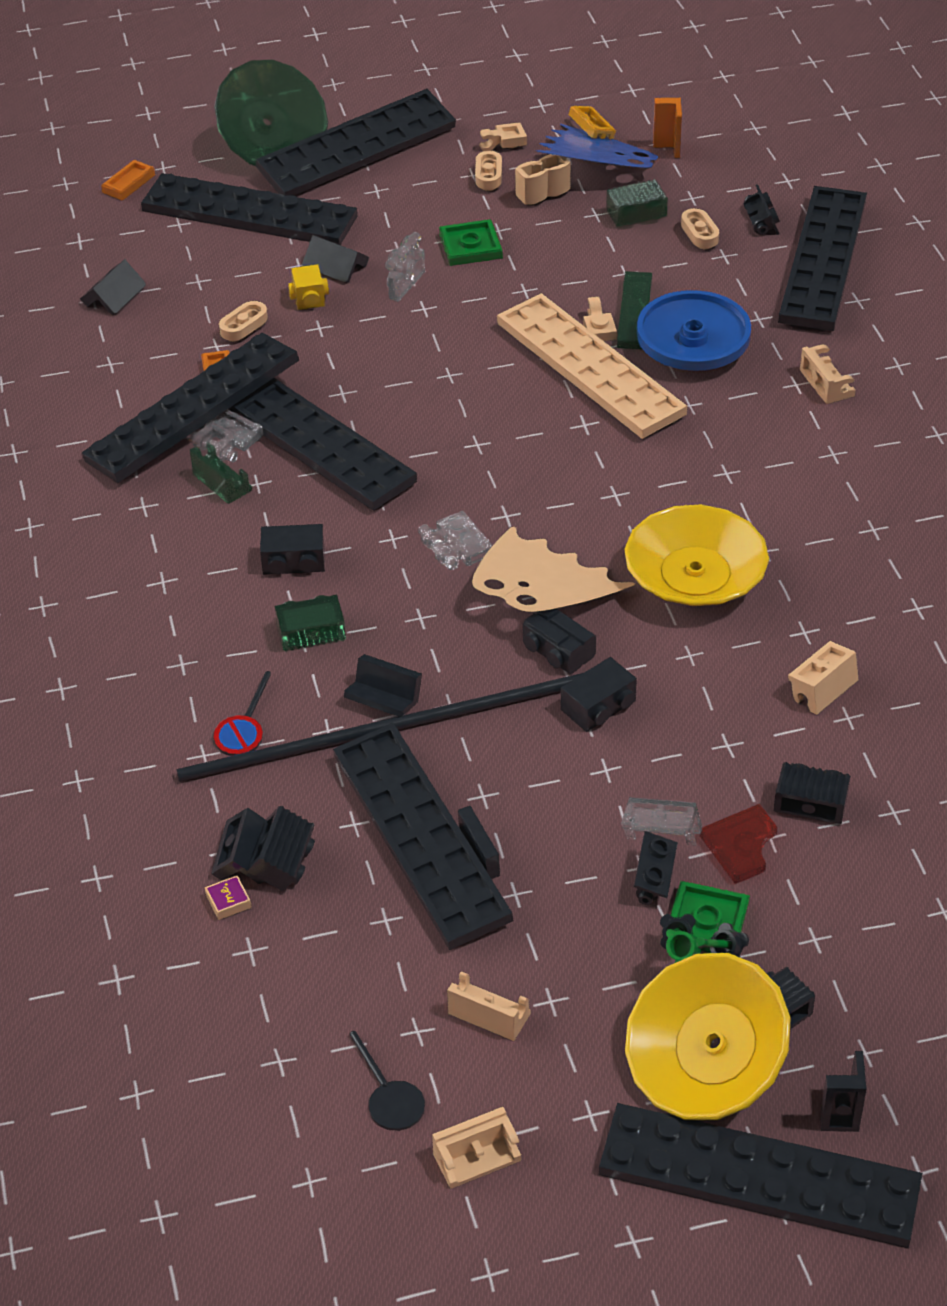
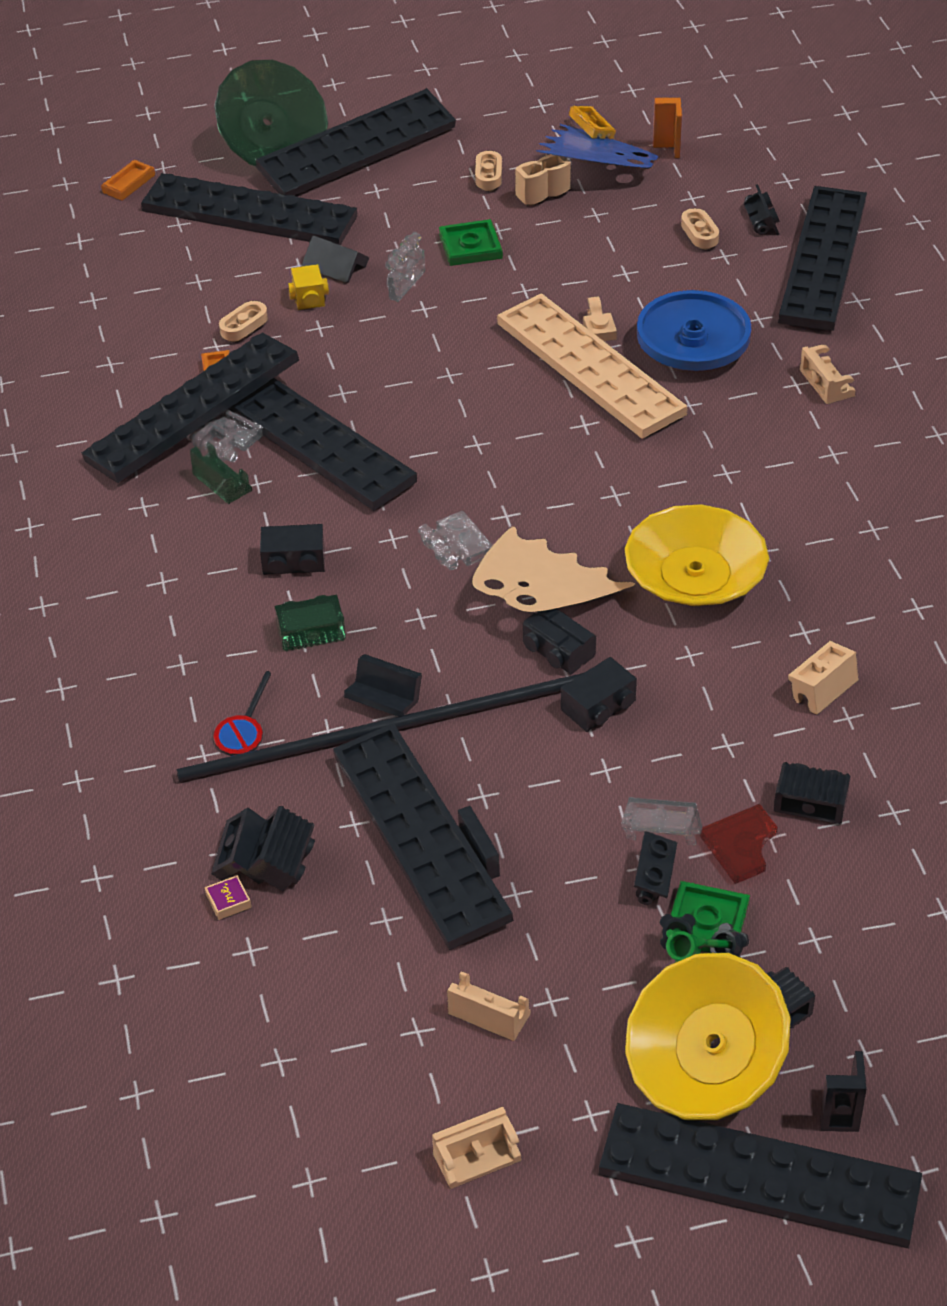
black panel [80,259,146,315] -> none
black piece [350,1031,425,1131] -> none
light nougat plate [480,123,527,151] -> none
brick [606,179,668,227] -> none
clear green tile [617,271,652,350] -> none

